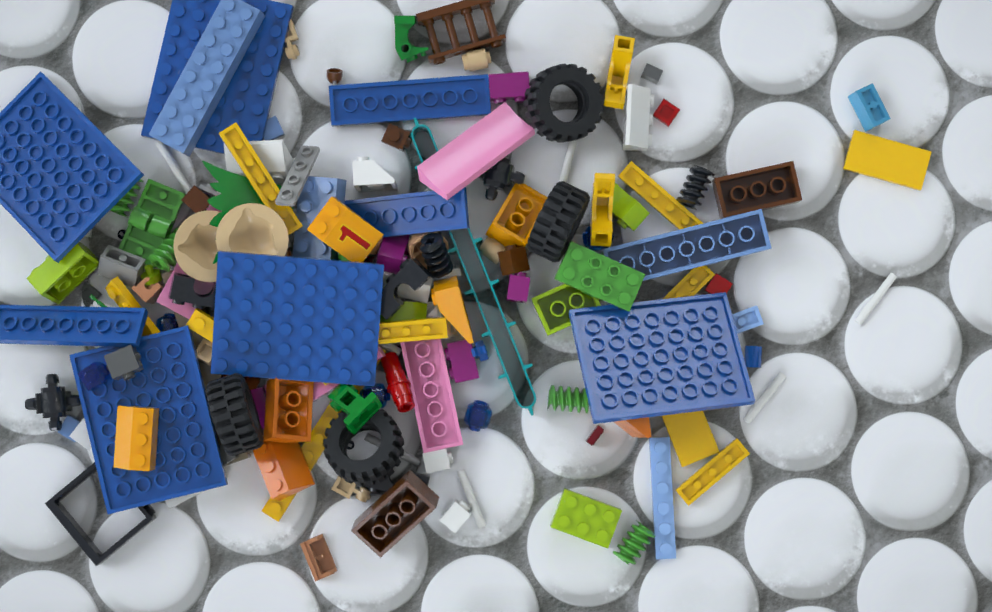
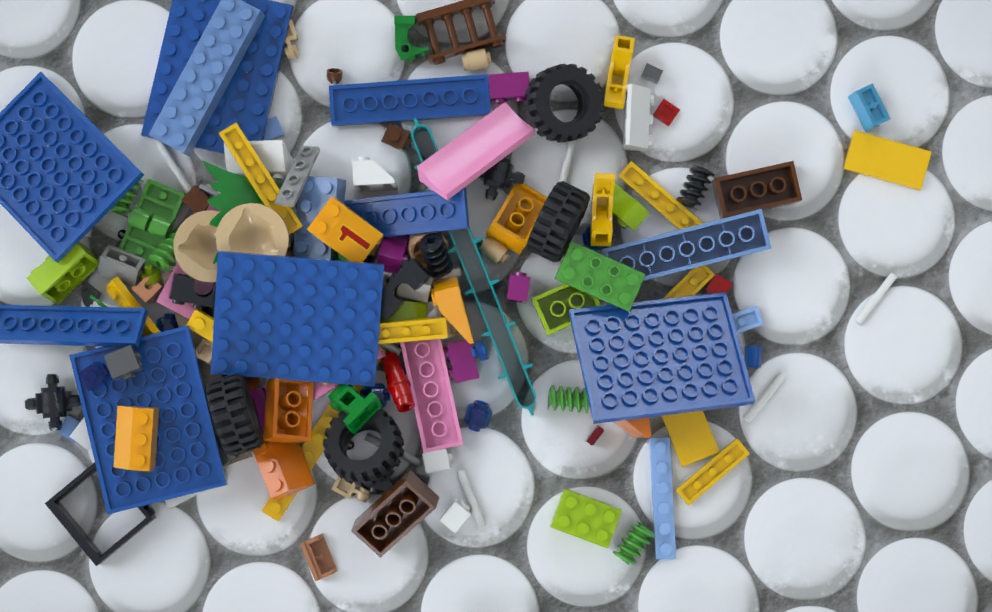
reddish brown brick [497,244,530,276] -> none

